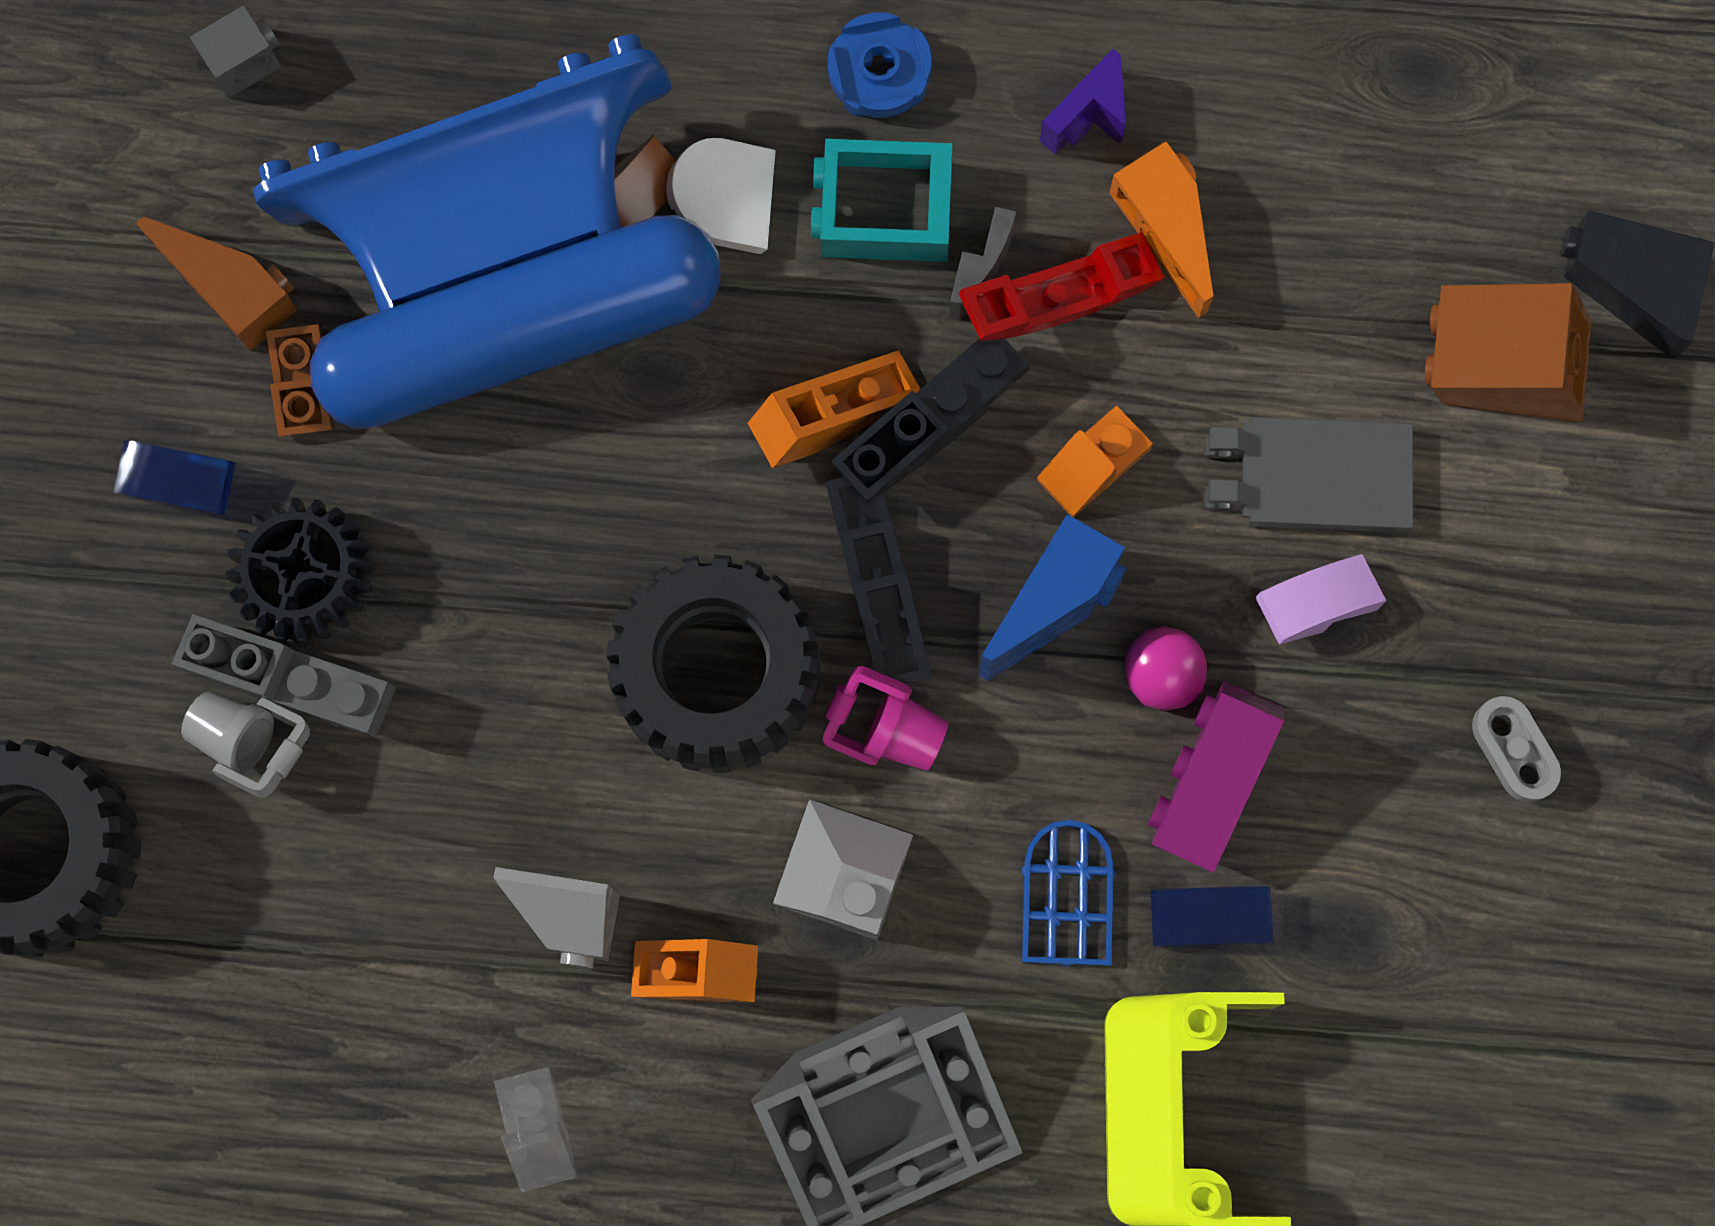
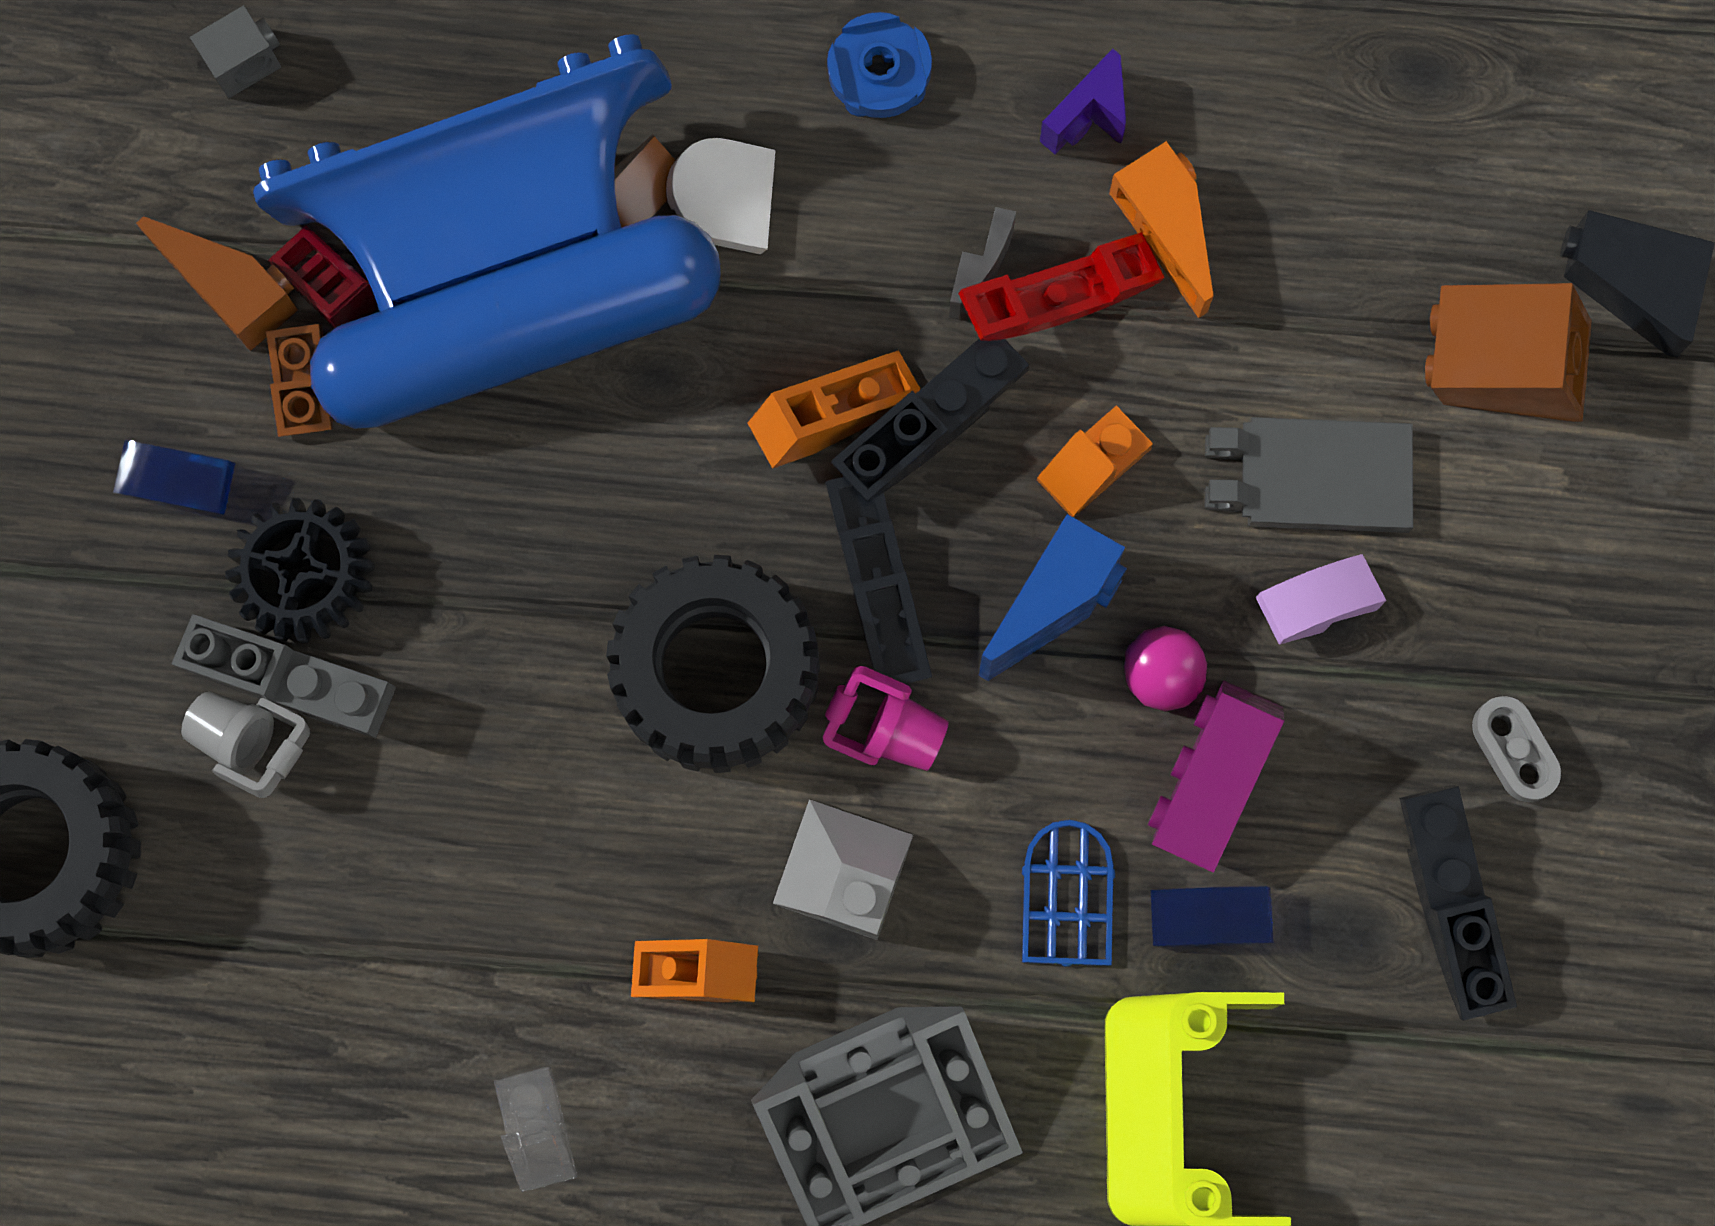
light grey slope [494,867,620,969] -> none
teal window [811,139,952,262] -> none
none -> dark red slope [267,226,378,328]
none -> black slope [1399,785,1517,1021]

